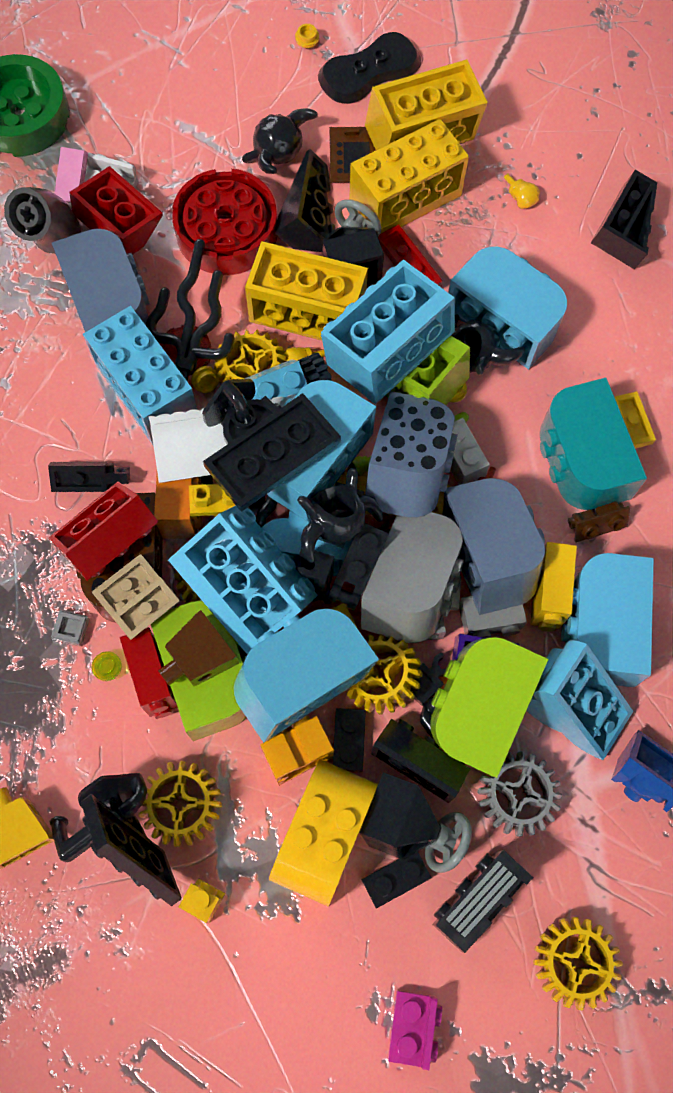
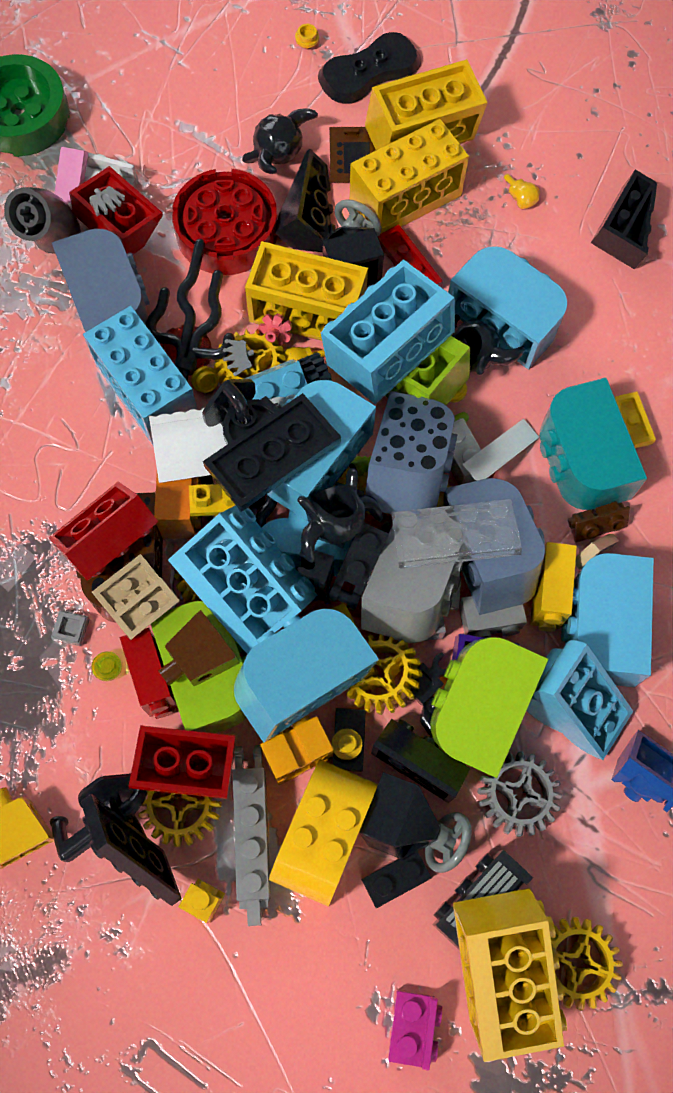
black hinge [48,462,131,492] -> none
none -> light grey piece [90,186,125,216]
none -> red slope [129,725,235,799]
none -> light grey piece [223,339,254,376]
none -> light grey hinge [233,745,271,927]
none -> coral plant [258,314,292,346]
none -> yellow plate [332,729,362,760]
none -> clear plate [391,499,522,569]
none -> yellow brick [453,888,567,1062]
none -> white sticker [462,419,539,481]
none -> tan tile [575,533,619,570]

